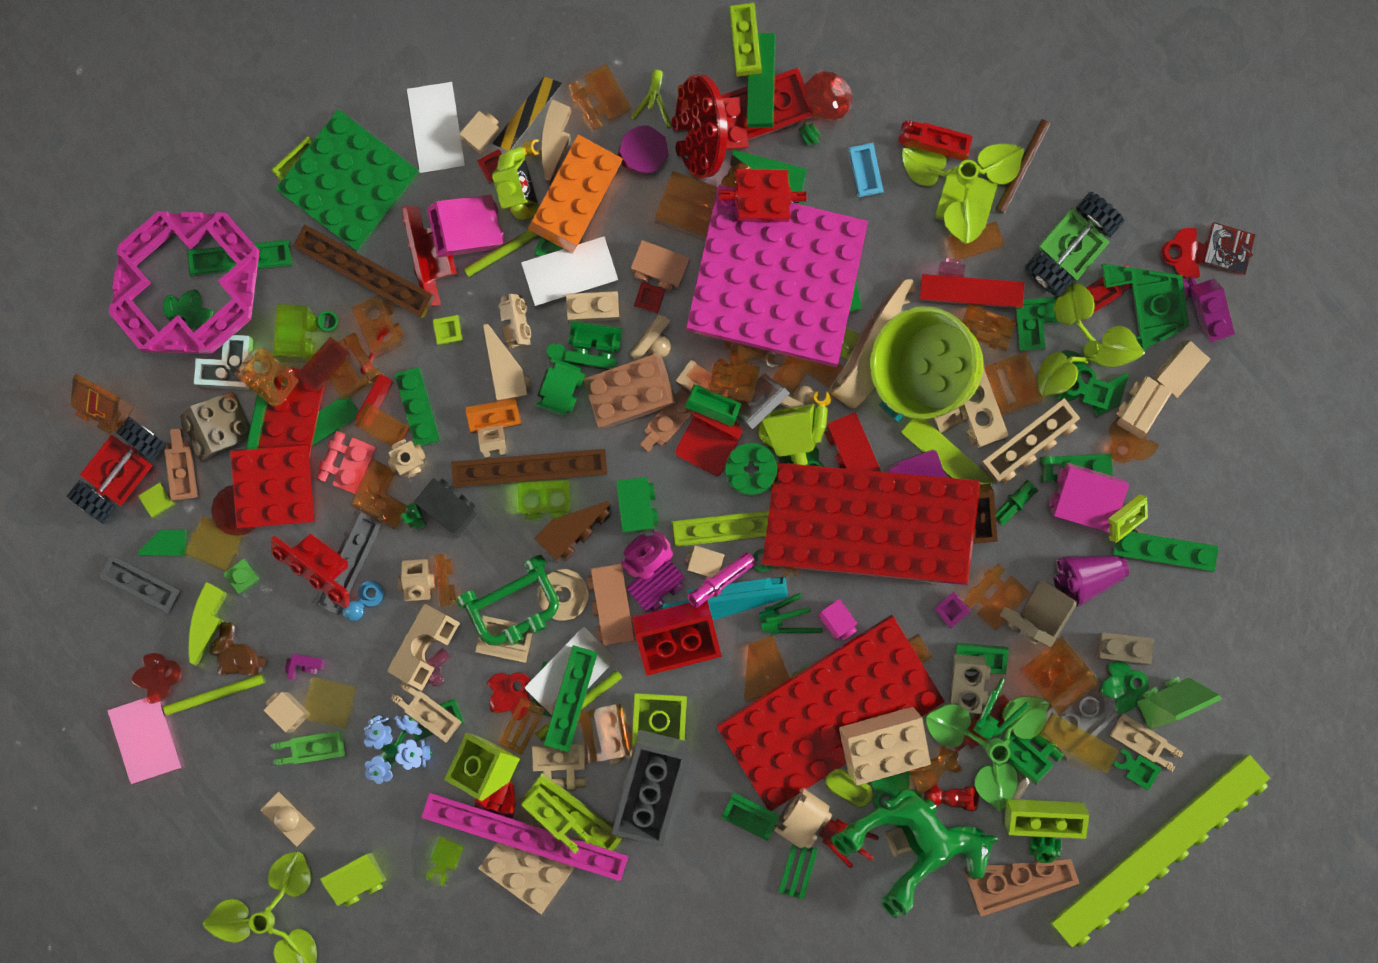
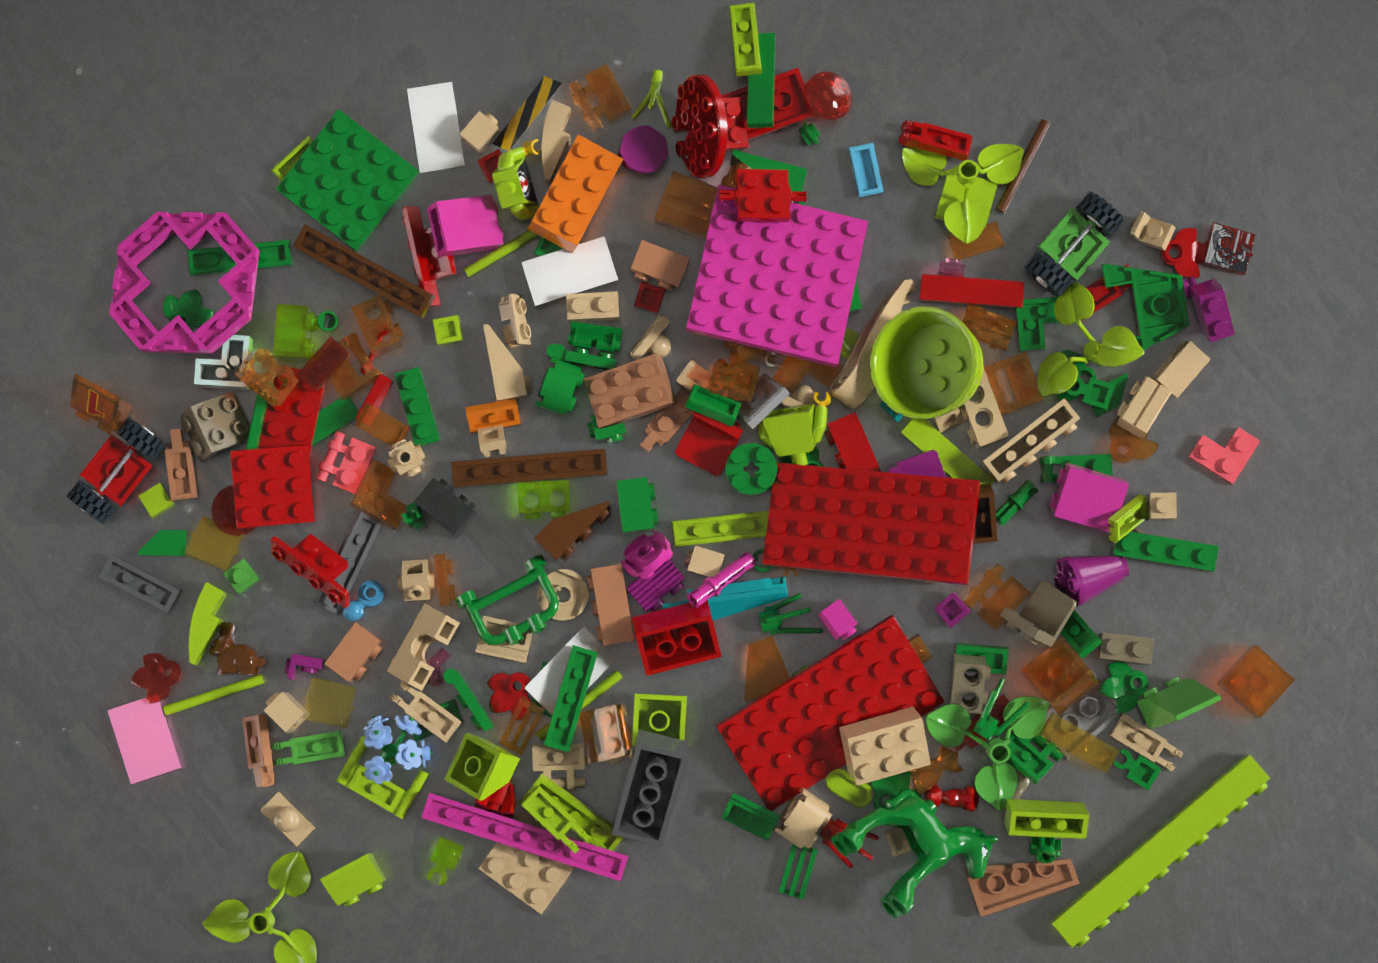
none -> nougat hinge [242,714,274,788]
none -> nougat brick [324,622,383,683]
none -> lime plate [336,735,429,819]
none -> green plate [443,669,495,732]
none -> green bracket [587,415,627,444]
none -> green plate [1060,610,1102,659]
none -> tan bracket [1130,211,1176,251]
none -> tan brick [1146,493,1177,521]
none -> coral plate [1188,427,1260,485]
none -> clear orange brick [1217,645,1295,719]

